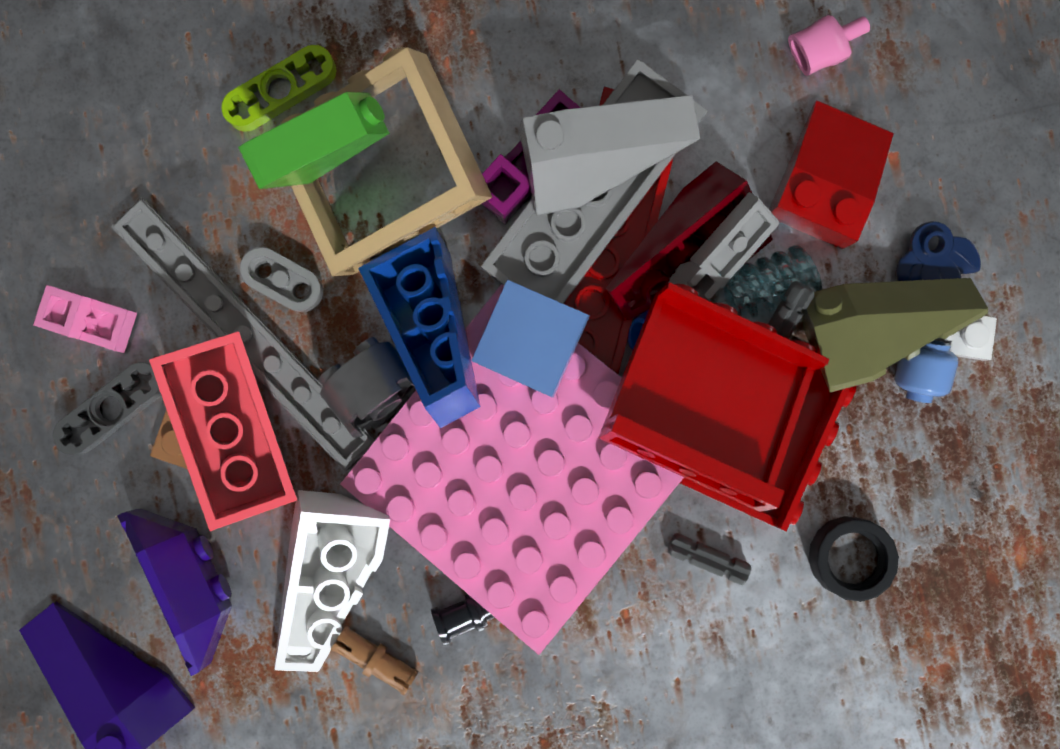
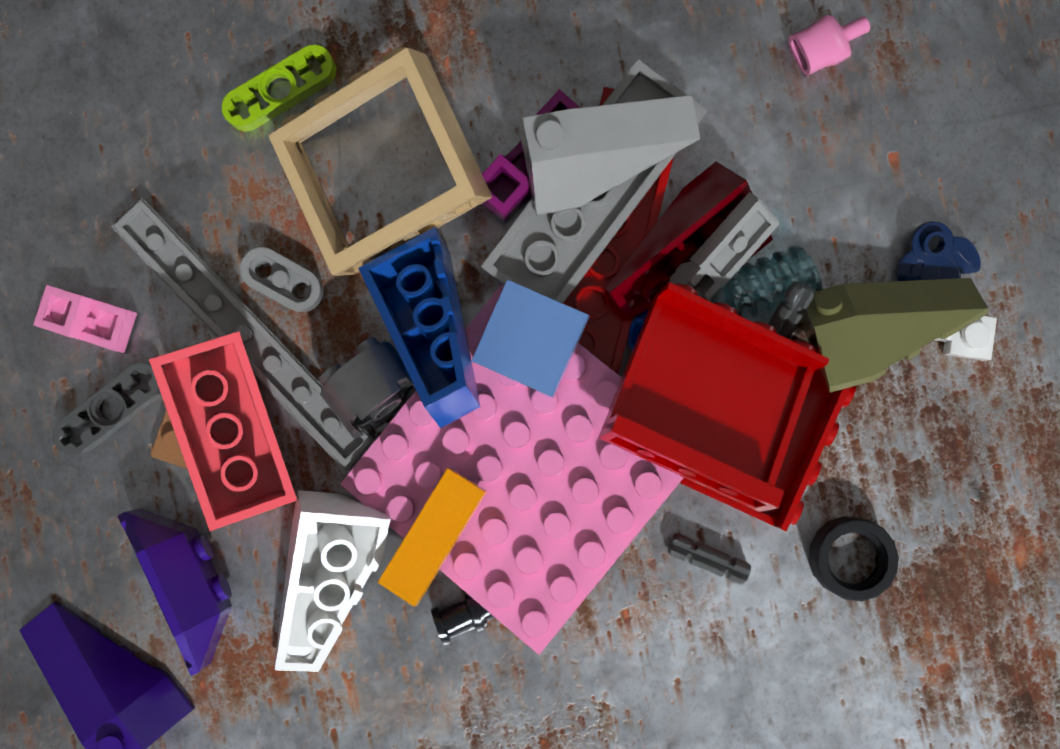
bright green slope [238,92,390,189] -> none
medium nougat pin [331,626,419,696] -> none
red slope [769,100,894,249] -> none
medium blue head [894,340,959,403] -> none
none -> light orange tile [377,468,487,607]

